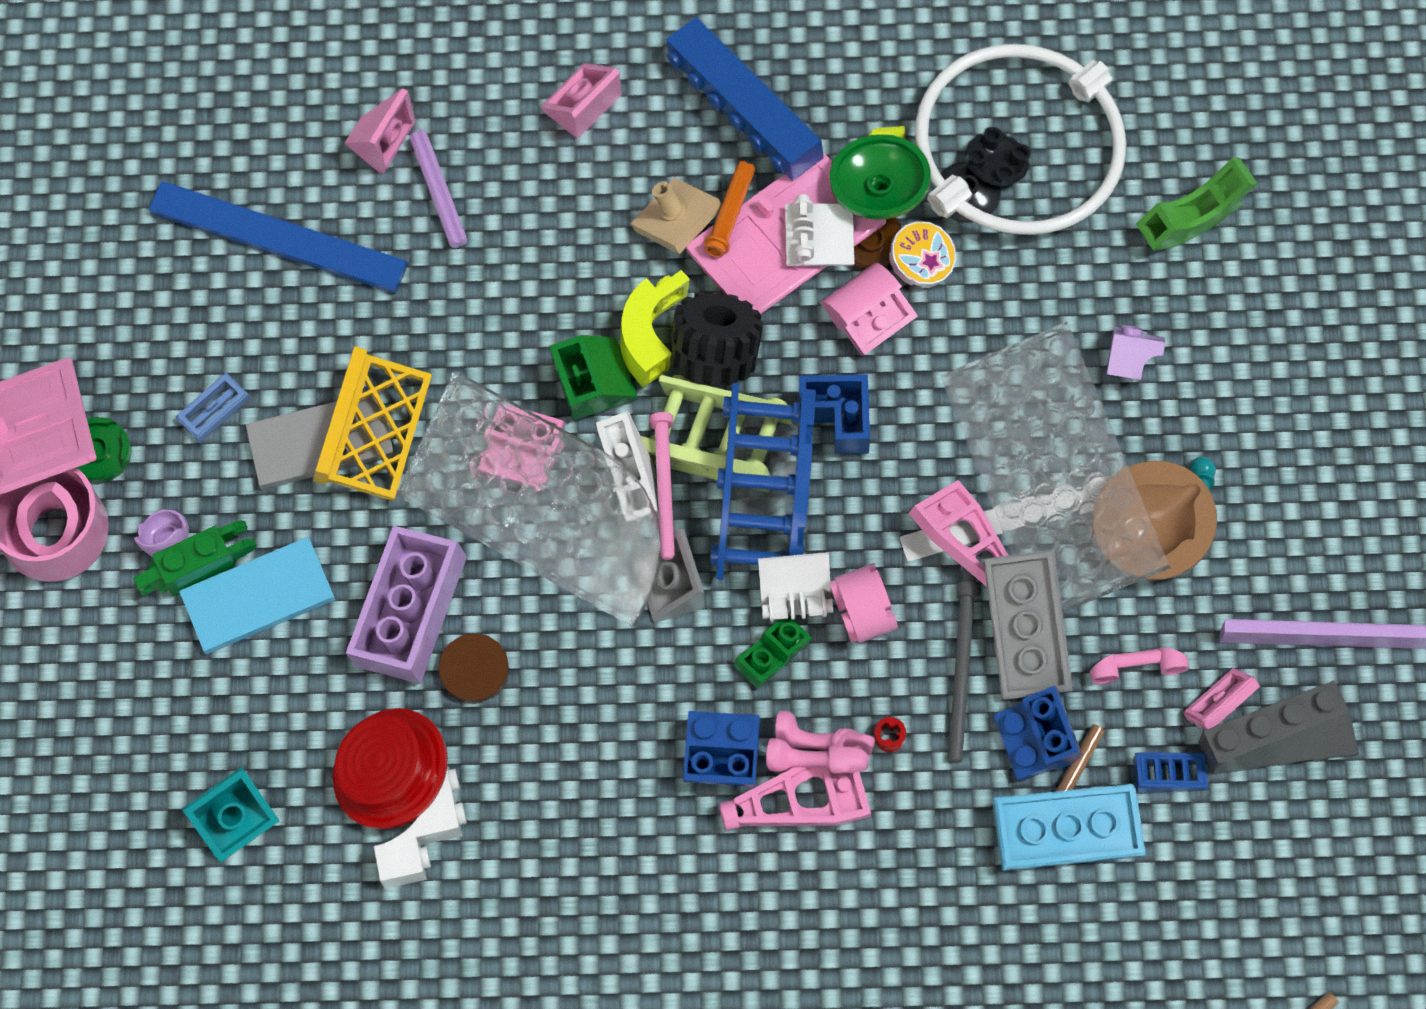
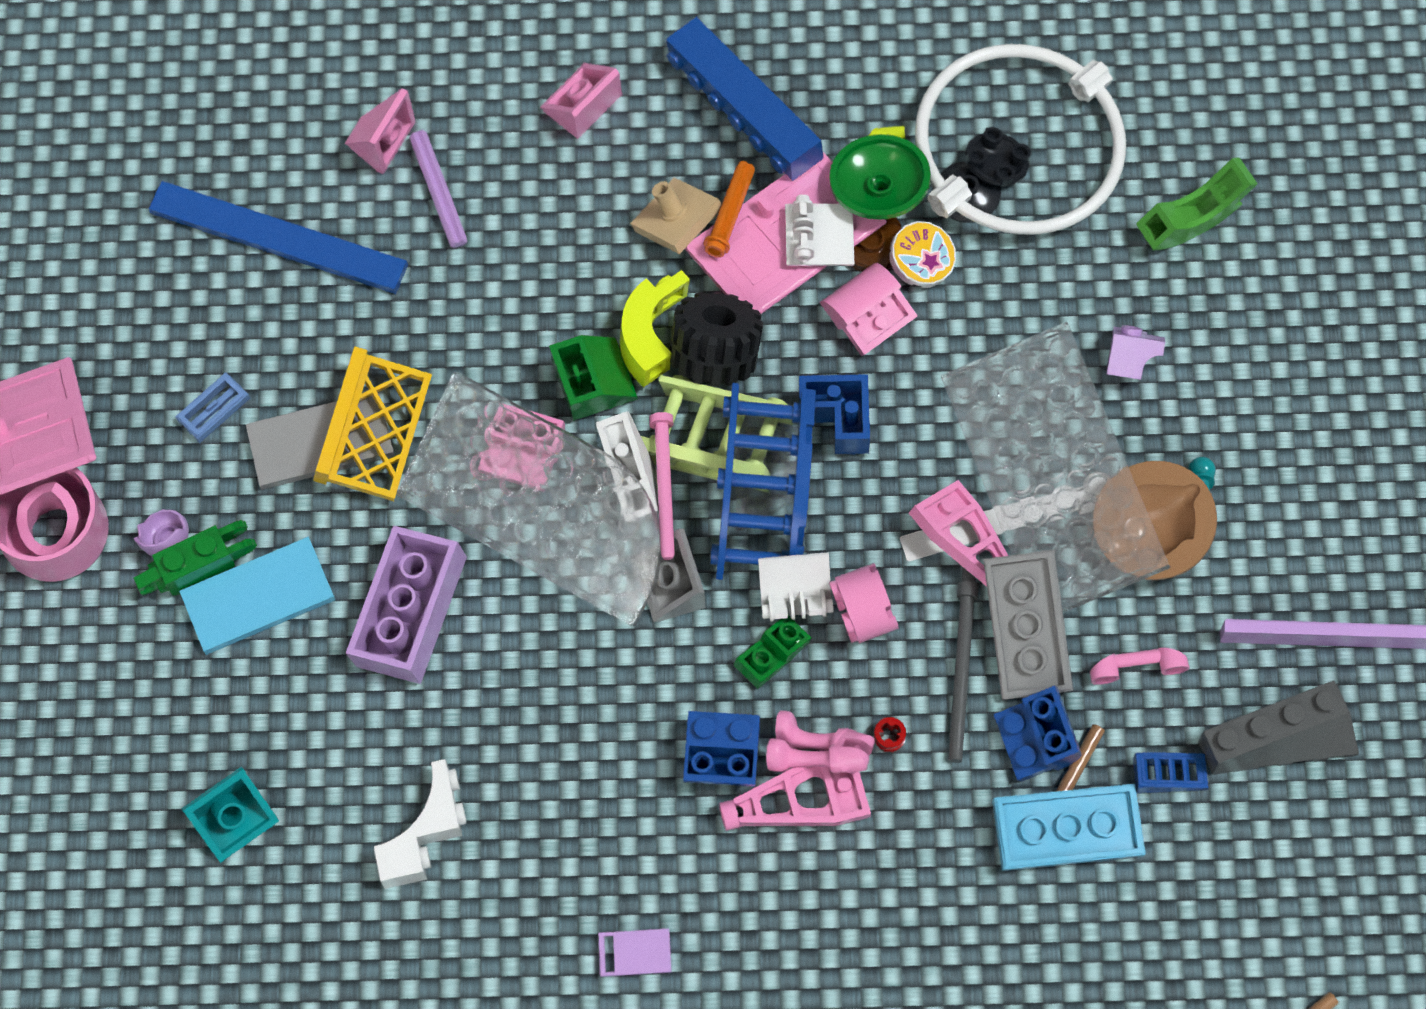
green tile [77,417,132,484] -> none
red piece [331,708,448,830] -> none
reddish brown tile [438,633,510,704] -> none
bright pink tile [1183,668,1260,730] -> none
none -> lavender piece [598,929,672,977]

